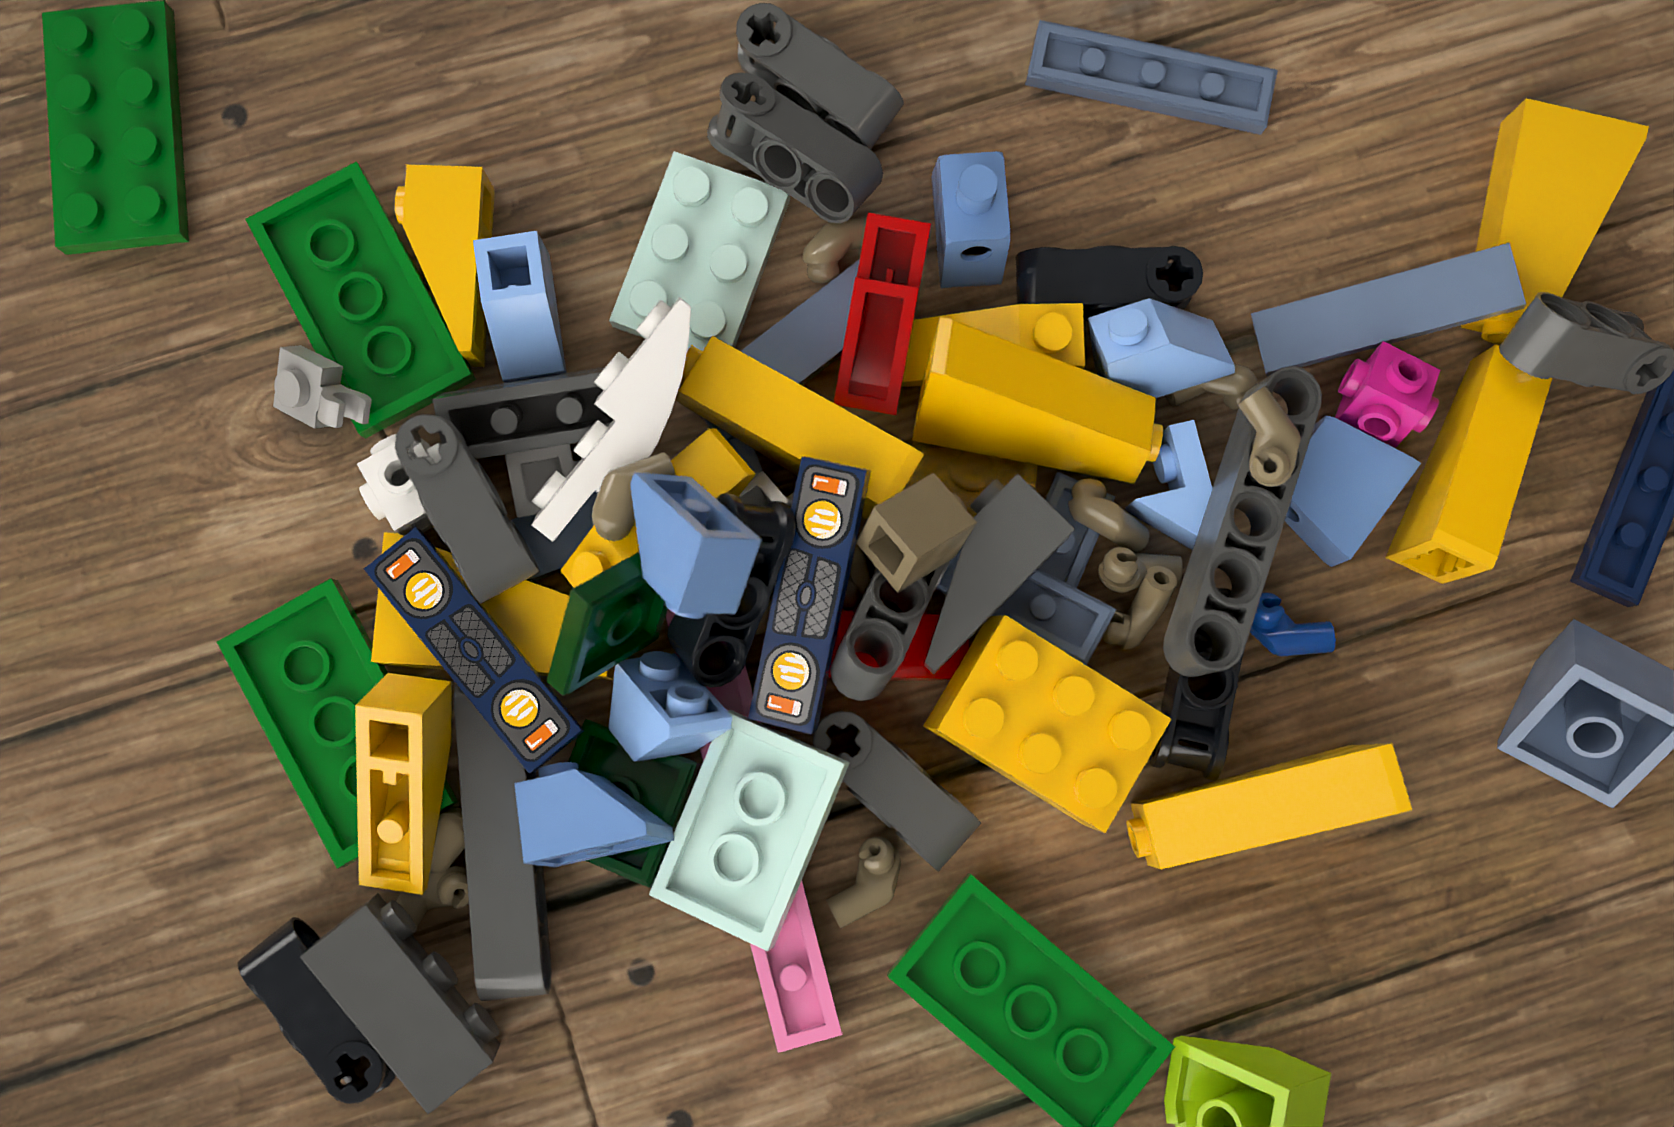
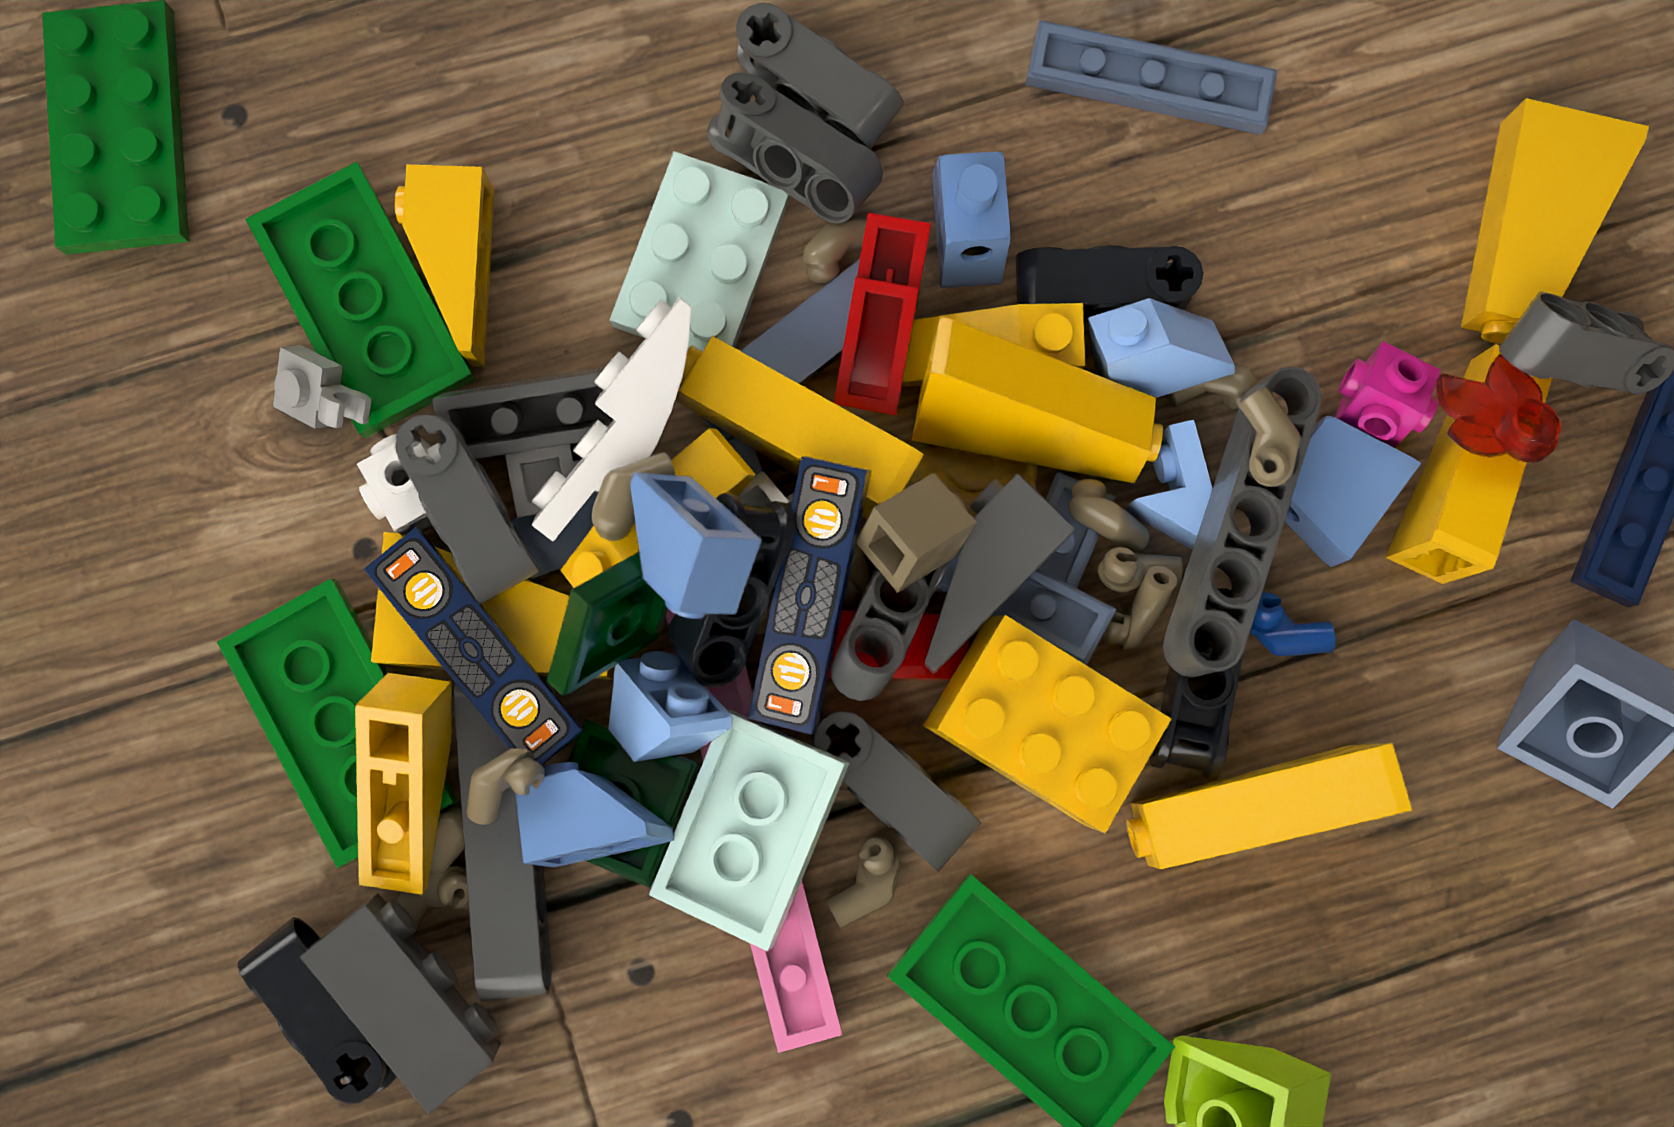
light blue slope [473,231,566,383] -> none
sand blue tile [1251,243,1526,377] -> none
none -> dark tan arm [466,748,544,825]
none -> clear red plate [1436,354,1561,463]

